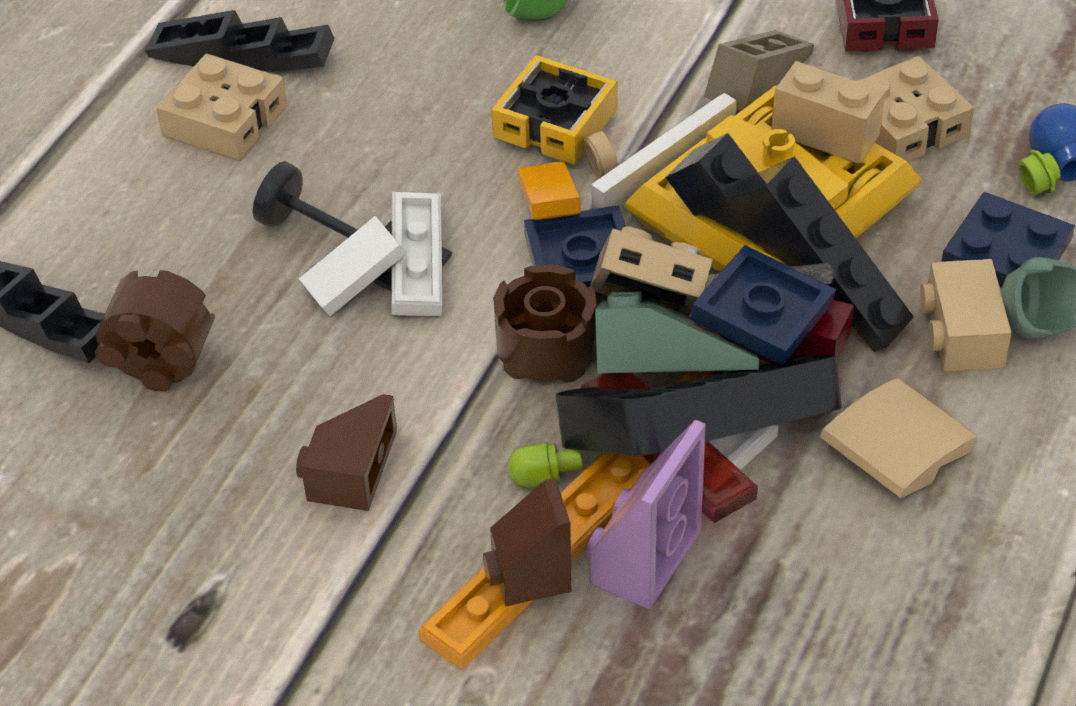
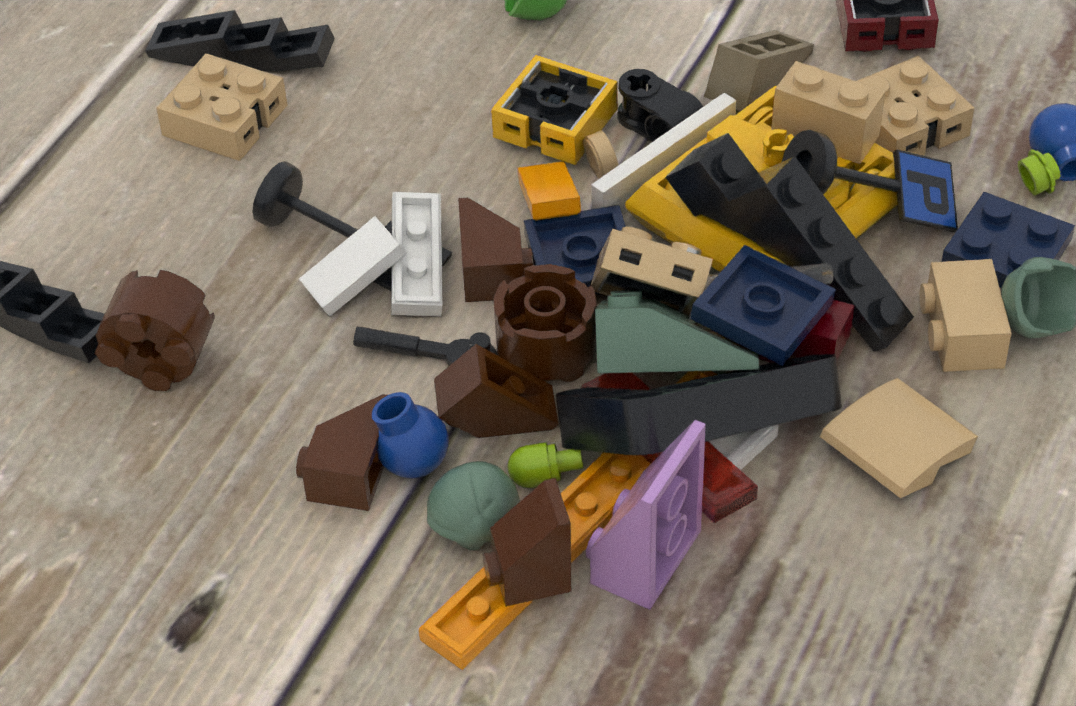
none -> black piece [353,326,497,366]
none -> blue piece [372,392,449,478]
none -> sand green hair [427,461,520,551]
none -> reddish brown slope [434,344,559,438]
none -> reddish brown slope [458,197,533,302]
none -> black piece [617,69,703,142]
none -> black piece [782,130,958,232]

